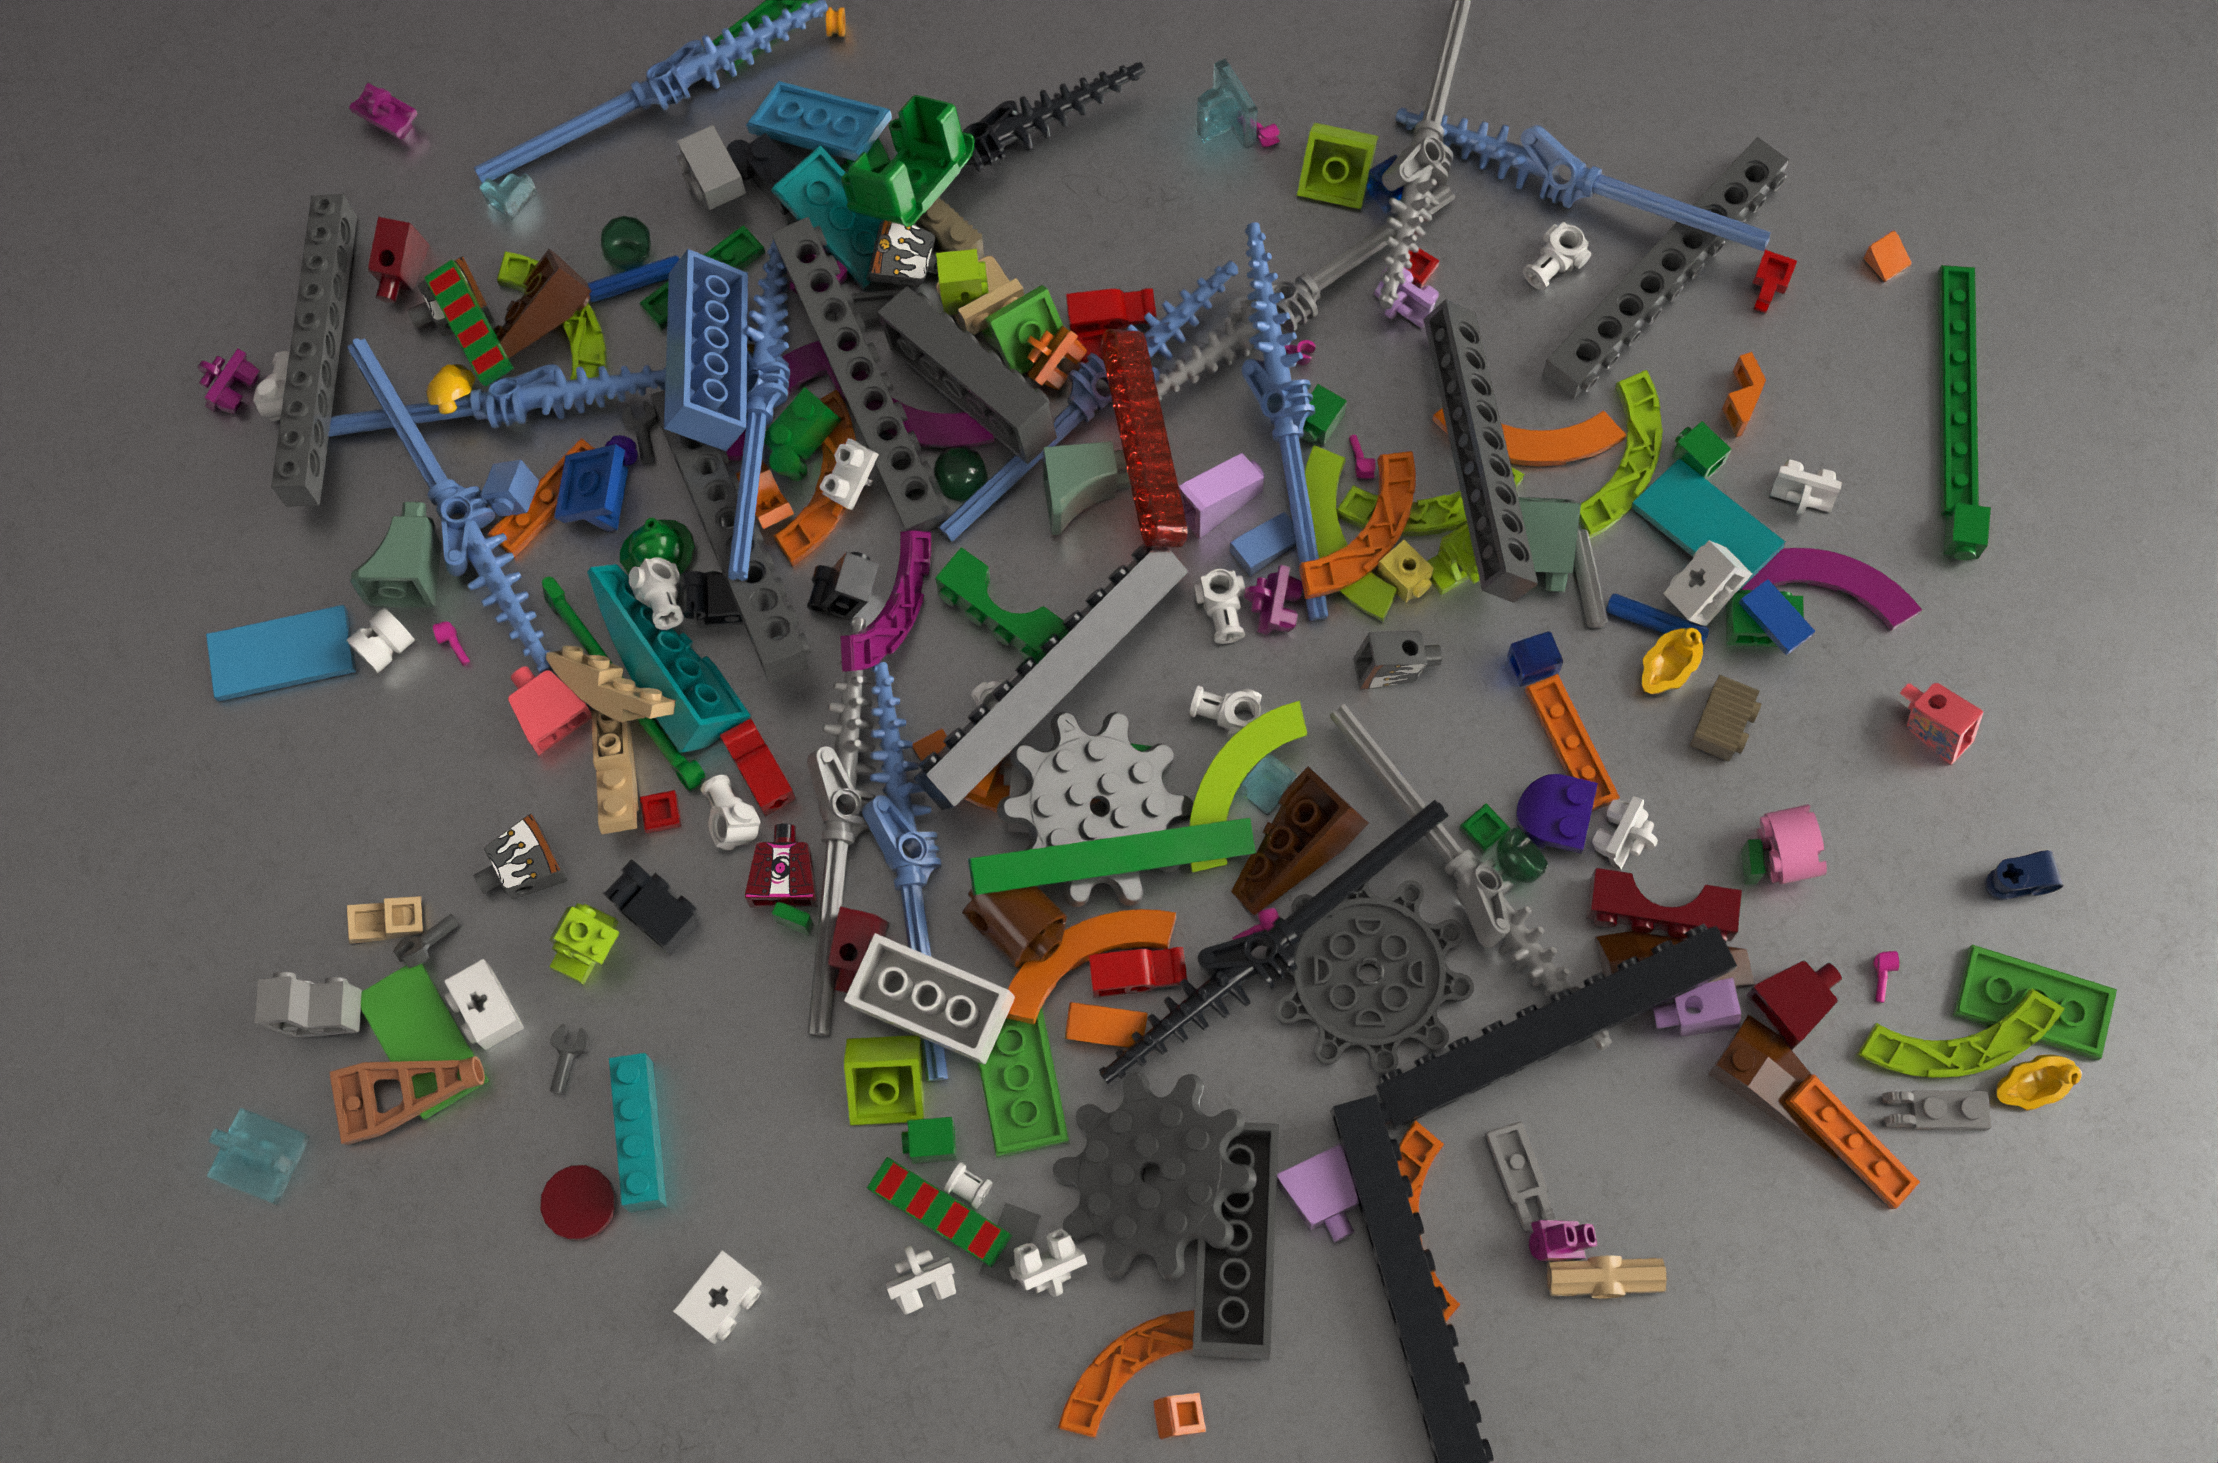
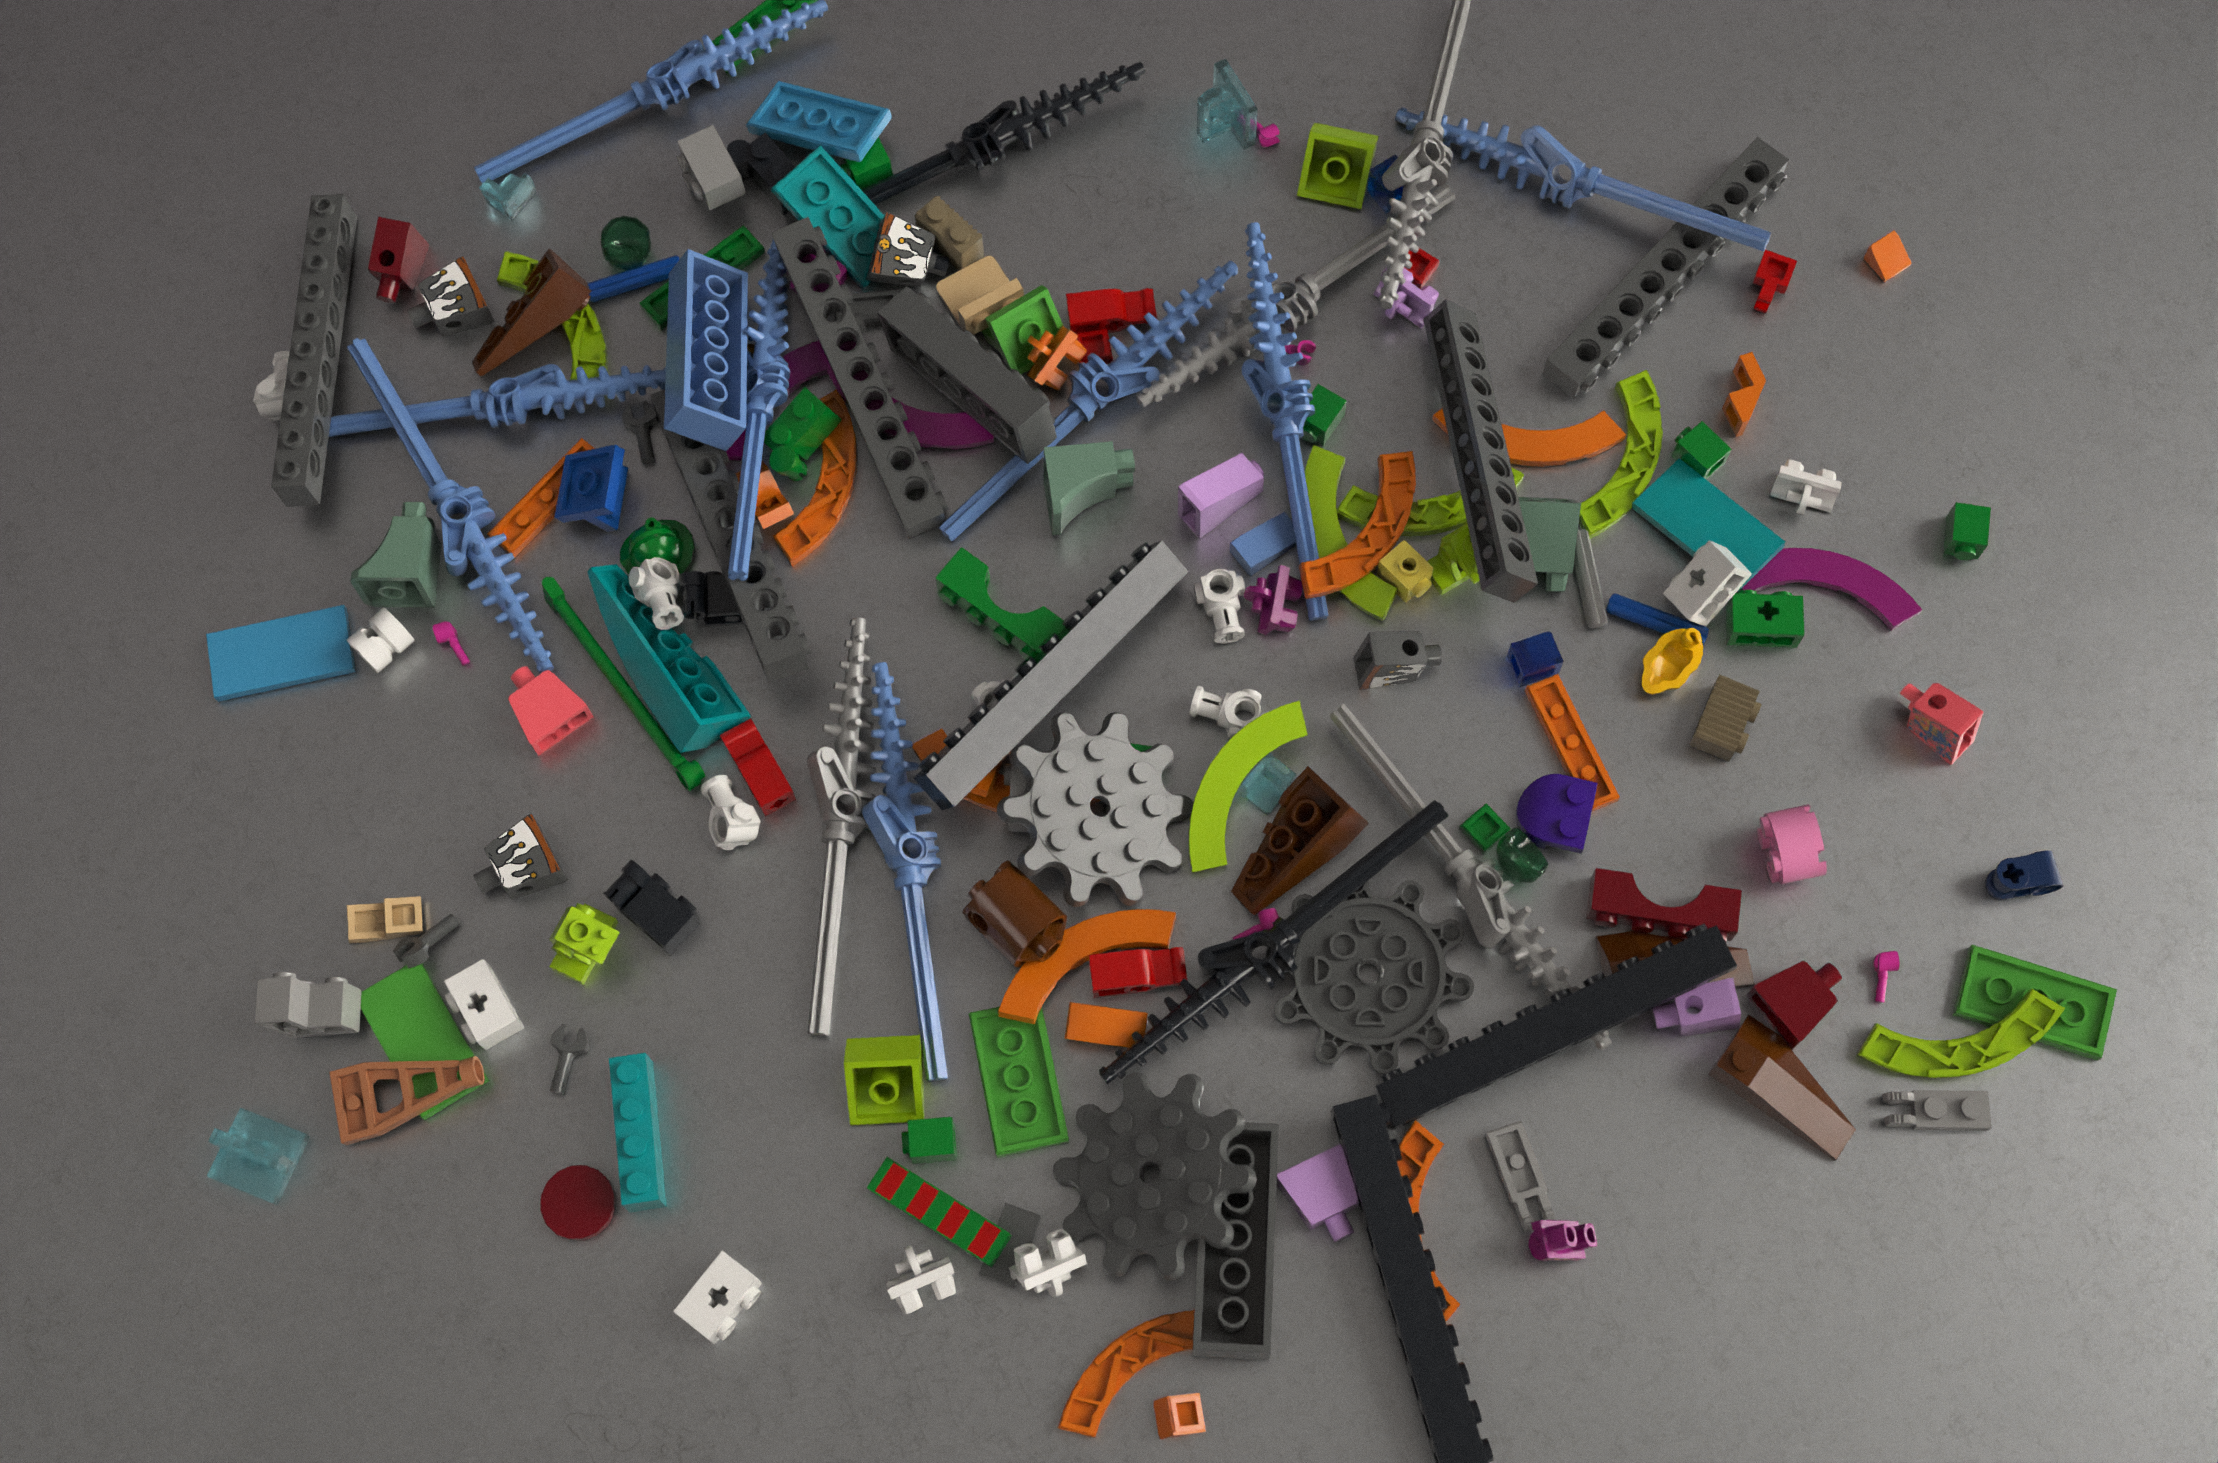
magenta hips [197,348,260,414] -> none
magenta hips [349,83,417,140] -> none
tile [424,259,514,387] -> none
yellow arm [426,364,476,415] -> none
medium blue brick [481,459,540,517] -> none
tan slope [546,646,675,722] -> none
tan slope [591,710,639,835] -> none
dark purple plate [604,435,638,466] -> none
red tile [640,790,682,834] -> none
torso [745,823,818,907] -> none
green tile [772,902,814,936] -> none
black hinge [806,552,879,620] -> none
white hips [820,438,879,510] -> none
light orange bush [826,7,846,37] -> none
dark red torso [828,906,889,993] -> none
magenta tile [840,531,931,672] -> none
green container [841,95,974,227] -> none
white brick [844,933,1015,1065] -> none
clear green hair [933,445,988,501] -> none
lime brick [936,249,989,315] -> none
white bush [944,1162,993,1210] -> none
green tile [968,818,1256,895] -> none
clear red beam [1101,329,1188,548] -> none
dark pink hand [1349,435,1376,478] -> none
white connector [1523,221,1592,290] -> none
tan piece [1547,1256,1667,1299] -> none
white hips [1592,796,1658,869] -> none
blue tile [1739,579,1815,656] -> none
green tile [1741,839,1766,884] -> none
orange tile [1785,1074,1920,1209] -> none
green tile [1938,265,1979,516] -> none
yellow arm [1995,1054,2082,1110] -> none

